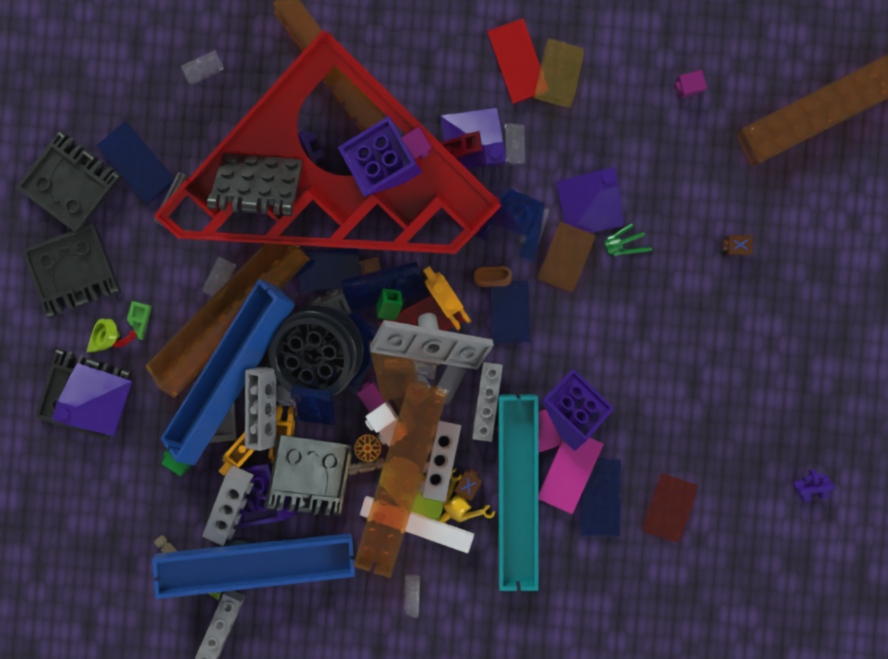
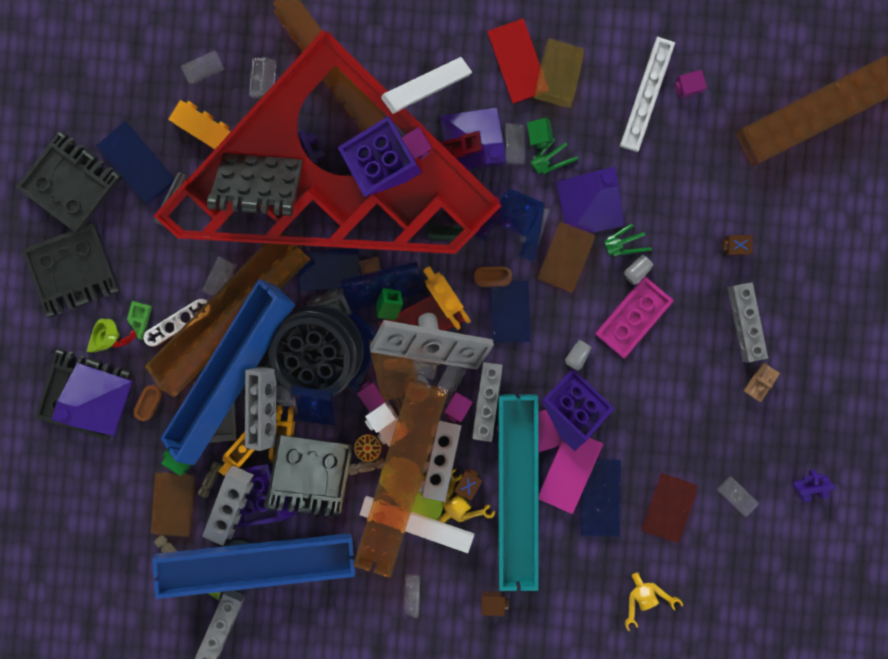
none -> dark orange tile [134,385,163,421]
none -> white beam [144,299,211,346]
none -> clear orange piece [151,472,195,537]
none -> light orange brick [168,100,230,149]
none -> dark tan axle [198,461,223,498]
none -> clear slope [249,57,276,98]
none -> white tile [381,57,472,114]
none -> clear green slope [427,225,464,241]
none -> magenta brick [444,391,473,423]
none -> reddish brown brick [481,591,509,616]
none -> green brick [527,118,554,149]
none -> green plant [530,138,579,174]
none -> light grey piece [565,340,592,371]
none -> dark pink tile [595,276,674,359]
none -> white tile [619,37,675,153]
none -> light grey piece [624,255,653,285]
none -> yellow piece [625,572,683,631]
none -> clear plate [717,476,759,517]
none -> light grey brick [727,282,768,362]
none -> medium nougat hips [744,362,780,402]

